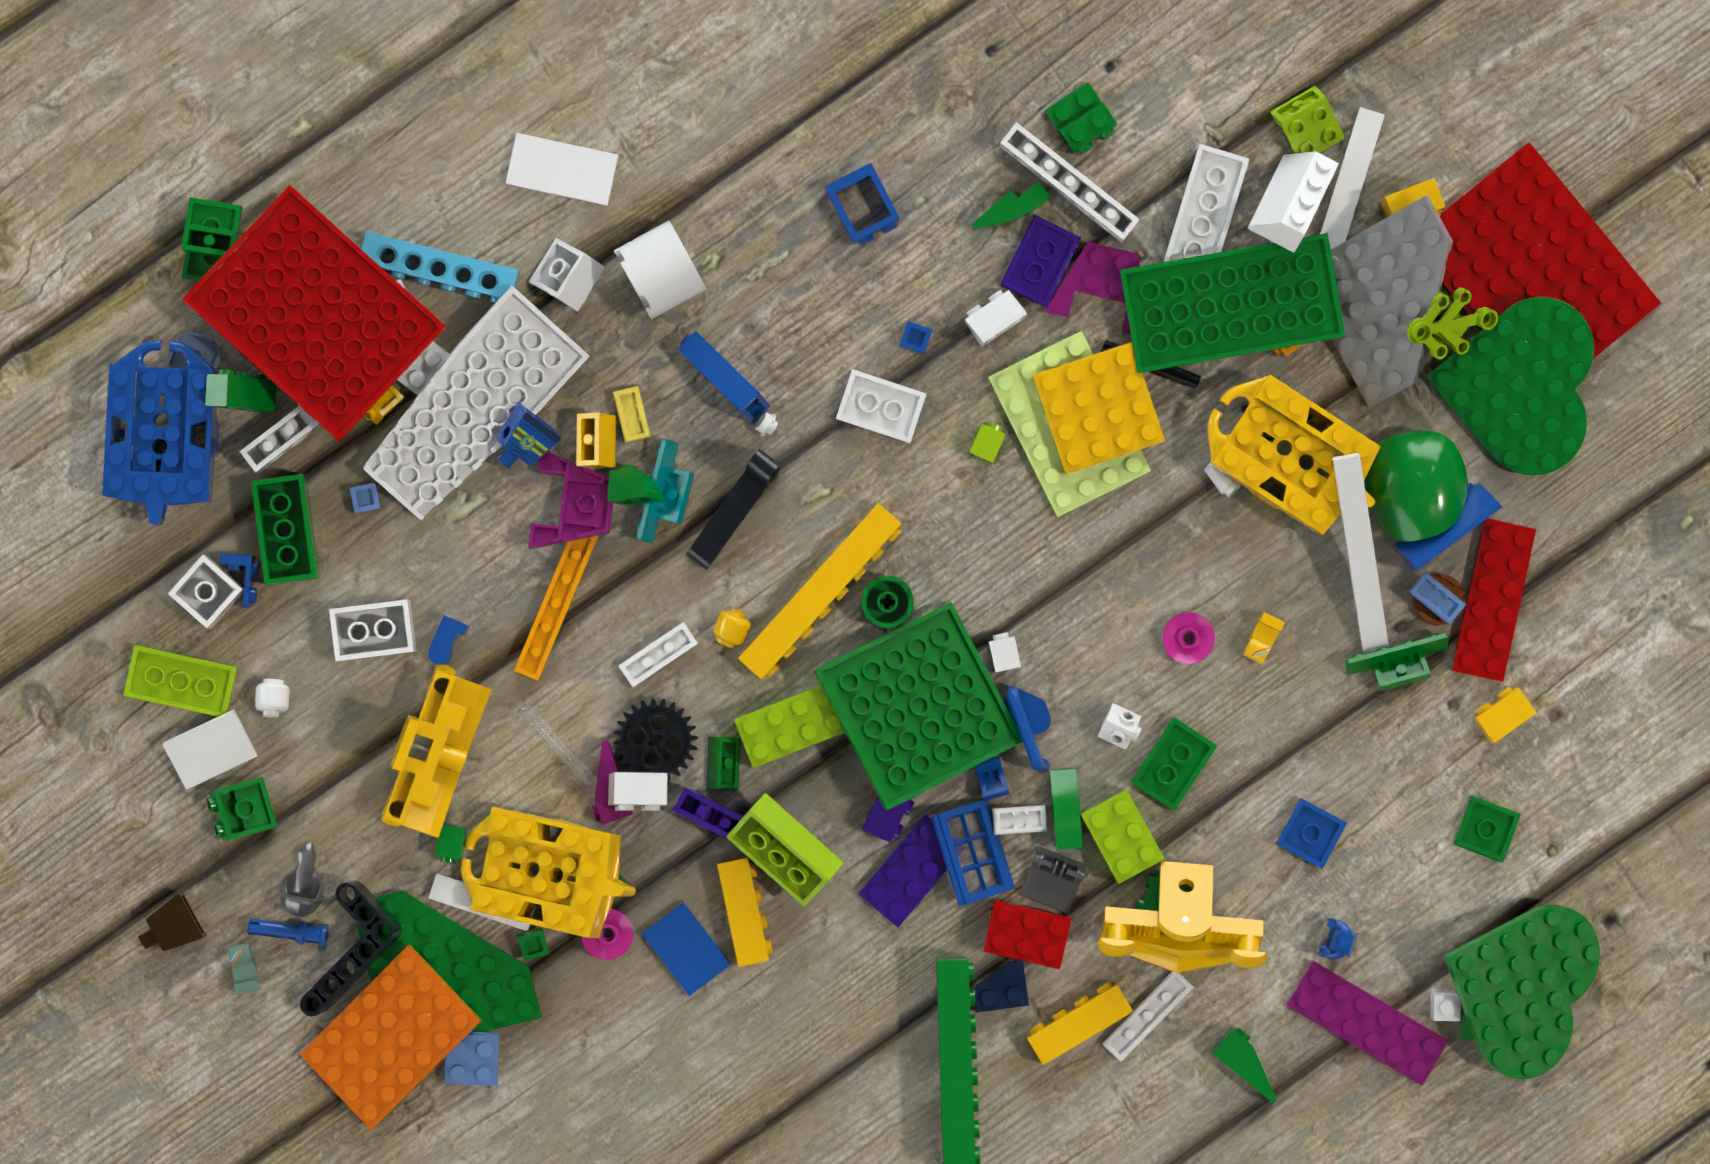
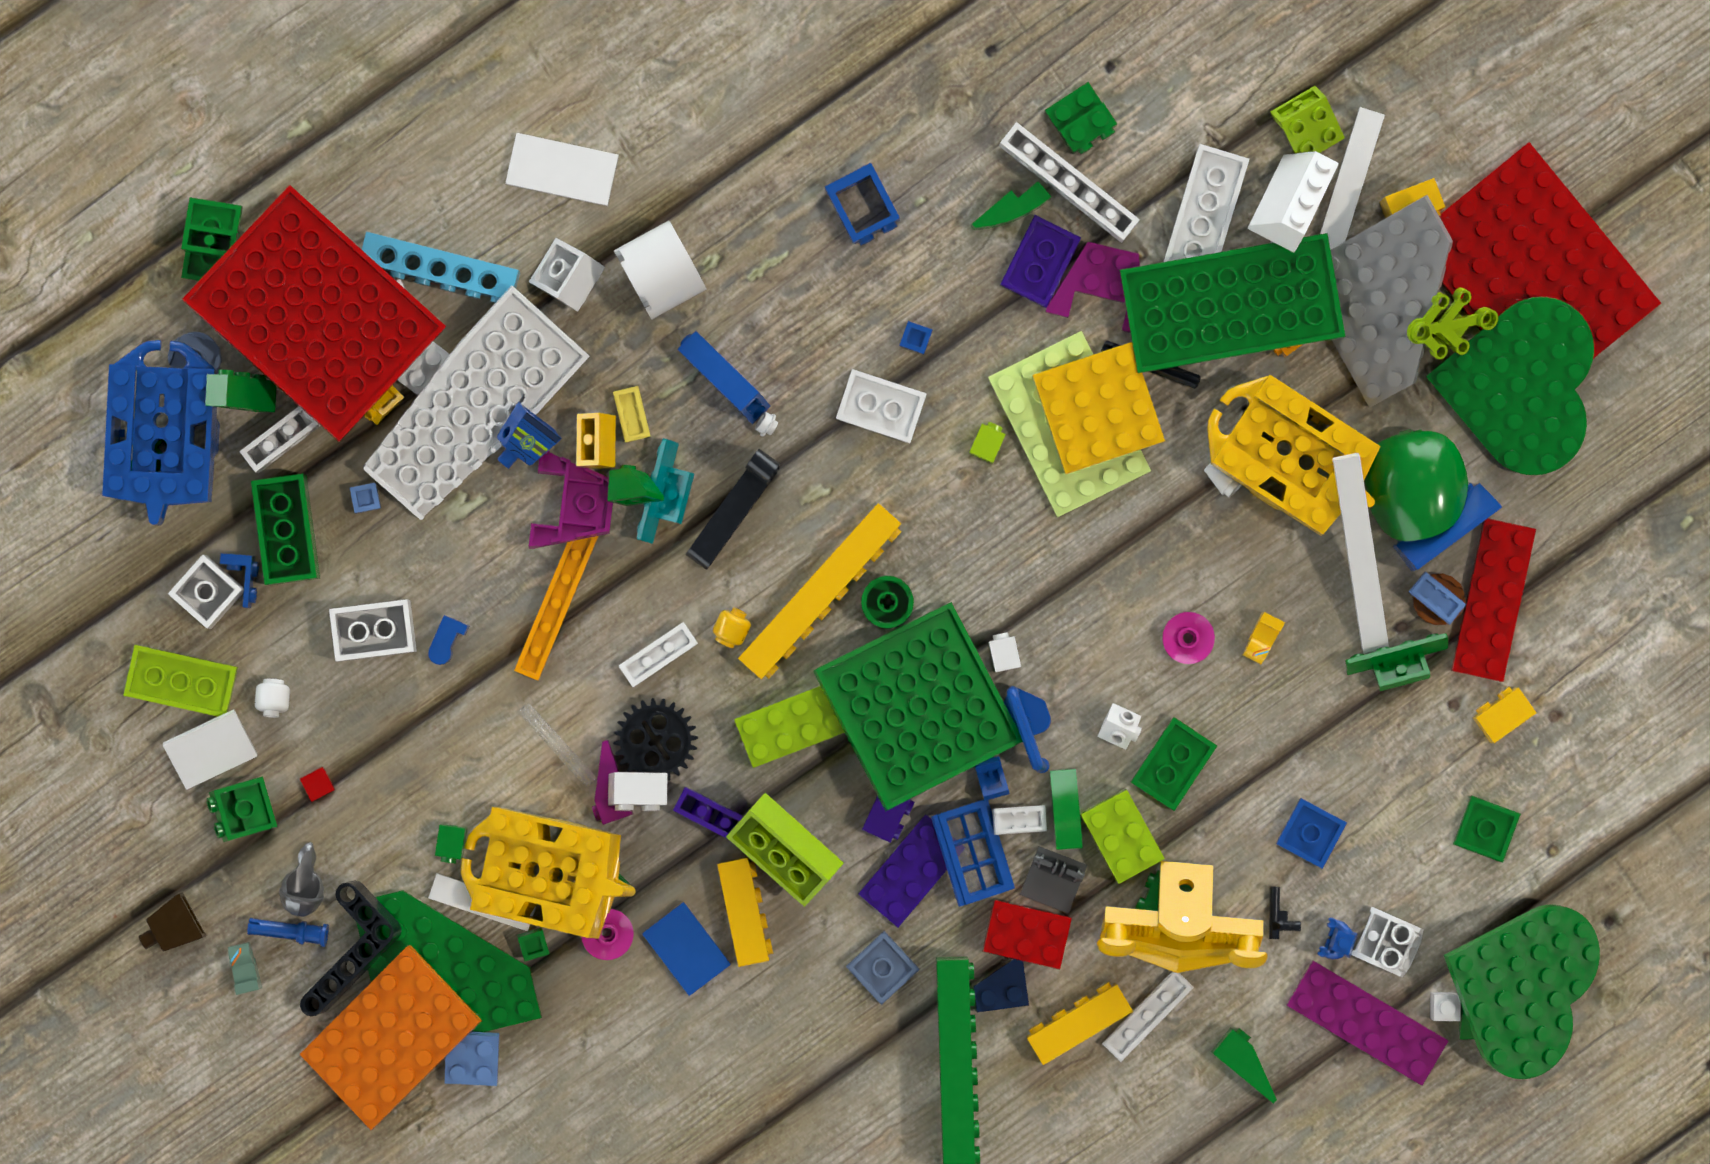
yellow piece [381,665,492,838] -> none
green slope [707,737,740,790] -> none
white slope [965,290,1027,347] -> none
none -> red tile [300,767,336,802]
none -> sand blue plate [846,931,920,1005]
none -> black hose [1269,886,1301,939]
none -> white slope [1351,907,1424,978]

